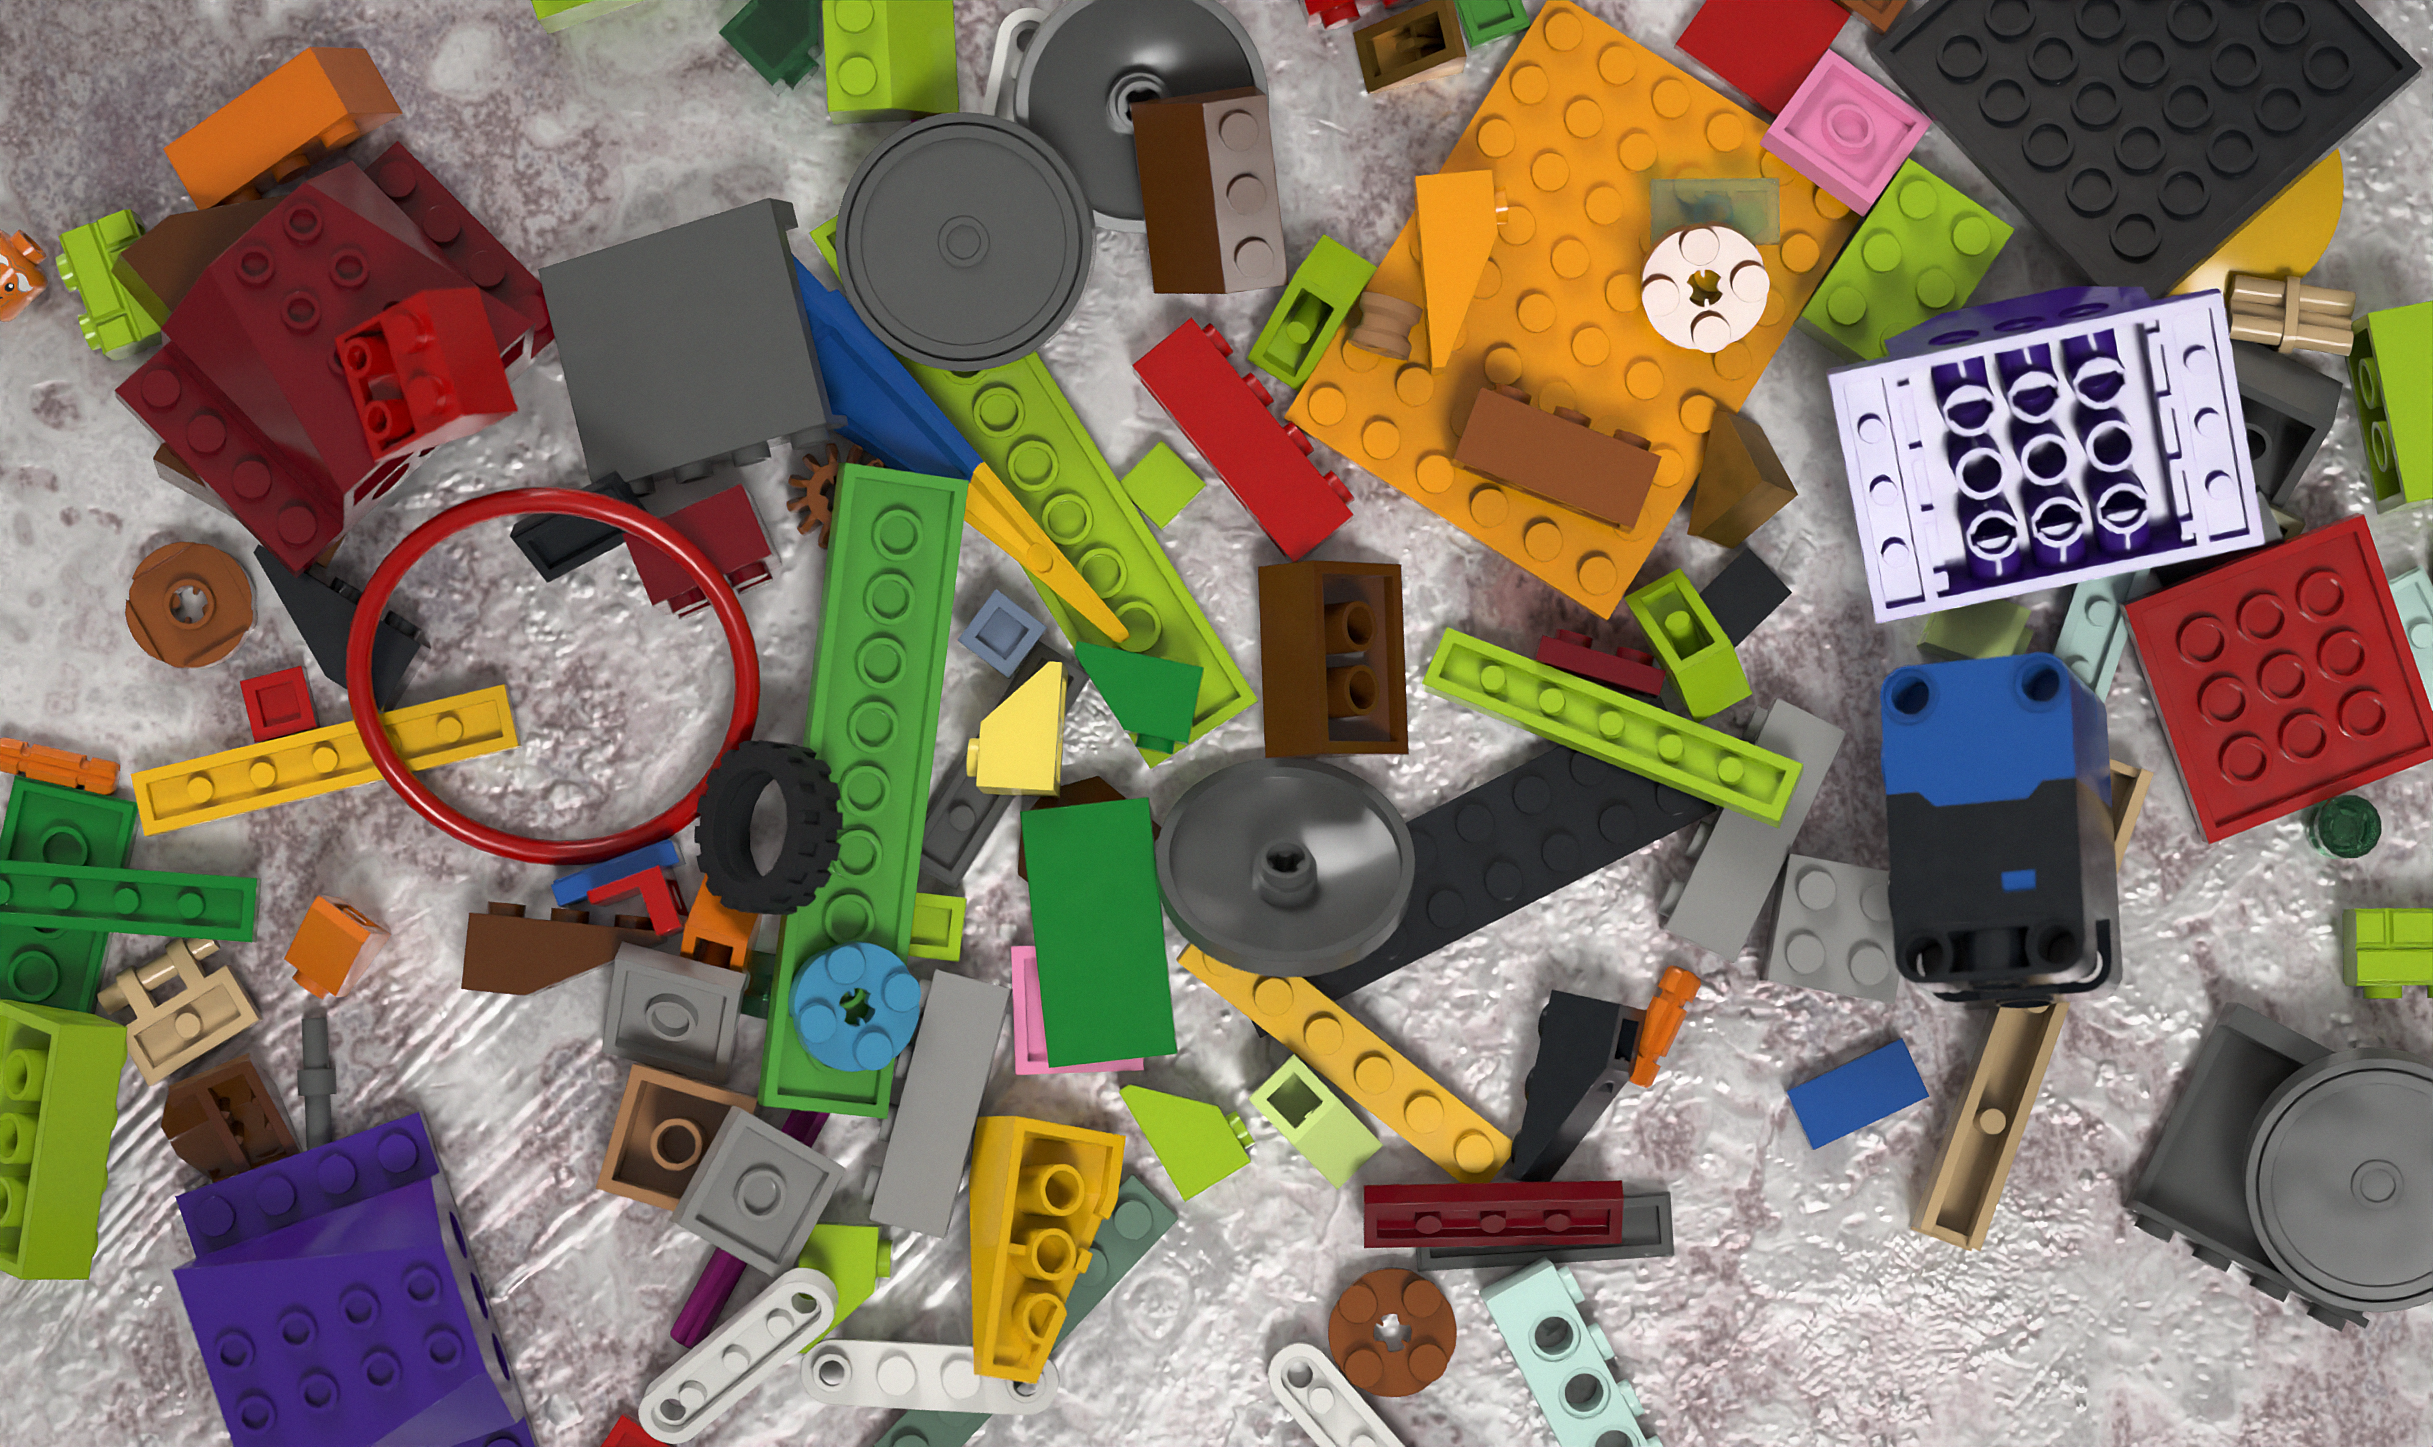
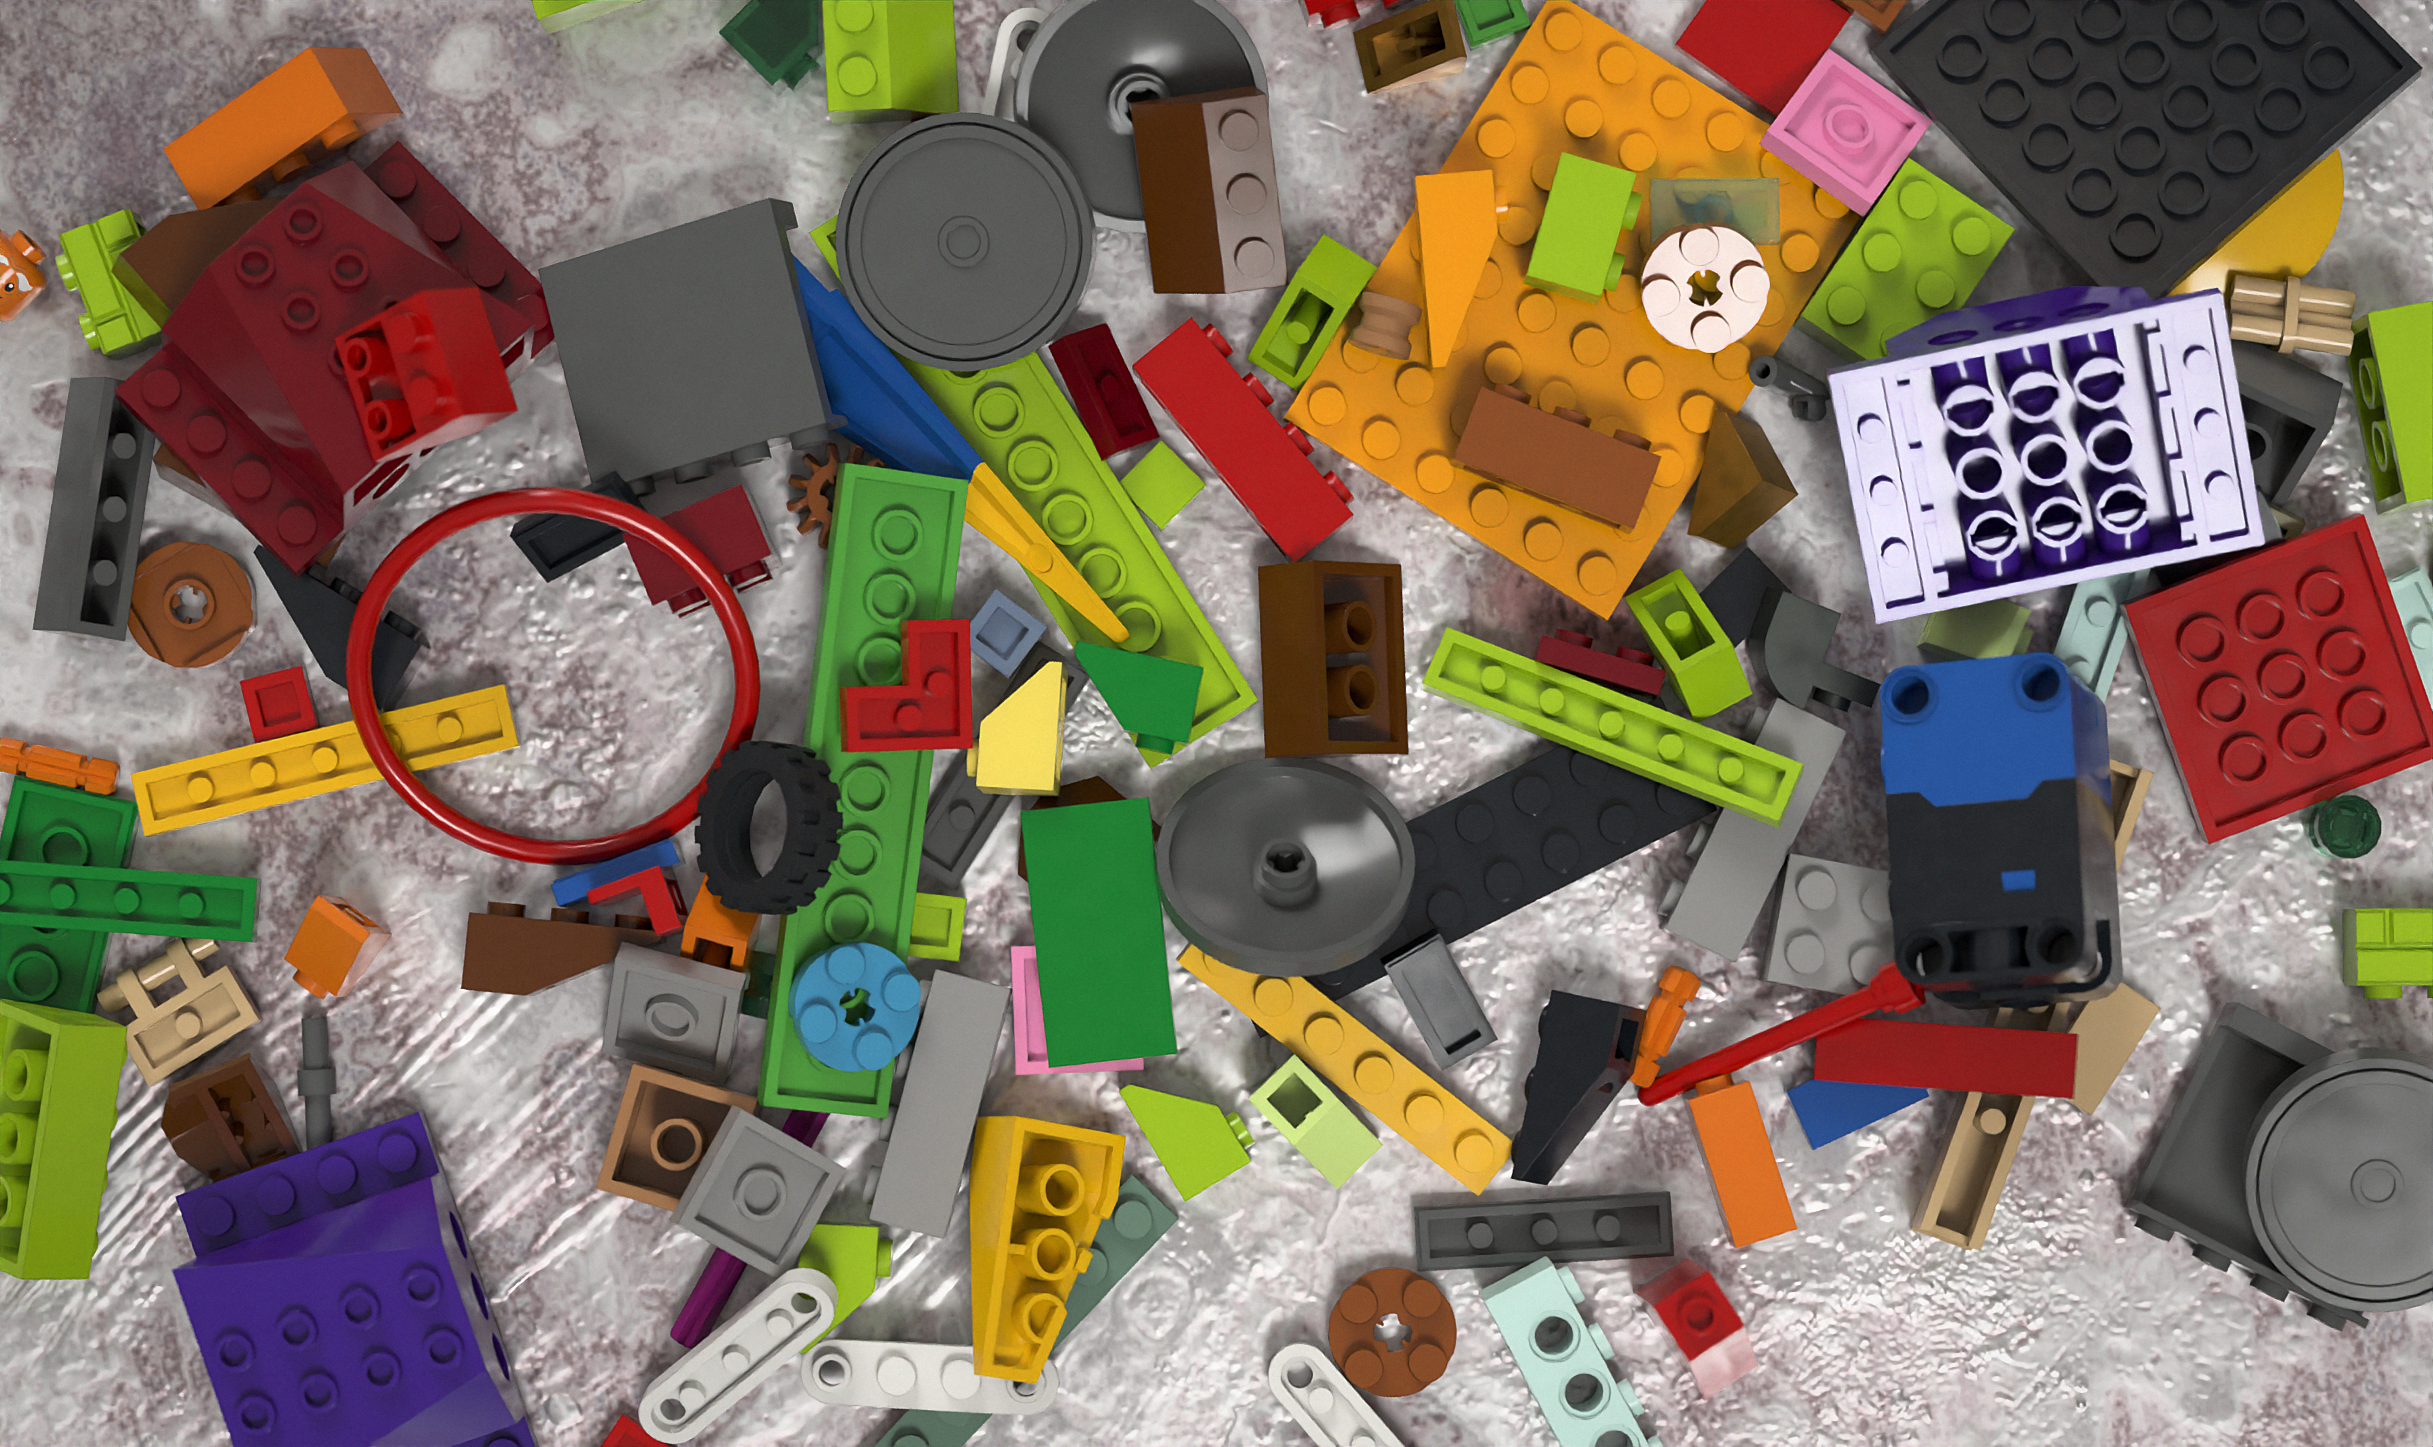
dark red plate [1363,1181,1624,1248] -> none
none -> dark grey brick [32,377,156,641]
none -> red plate [840,619,973,753]
none -> dark red plate [1048,323,1160,461]
none -> tile [1379,928,1498,1071]
none -> lime brick [1523,152,1643,305]
none -> red slope [1634,1258,1758,1401]
none -> red piece [1637,960,1926,1107]
none -> orange brick [1683,1073,1797,1248]
none -> dark grey arm [1749,355,1831,422]
none -> pearl dark grey brick [1749,586,1881,713]
none -> red tile [1813,1018,2079,1100]
none -> tan tile [2065,982,2161,1115]

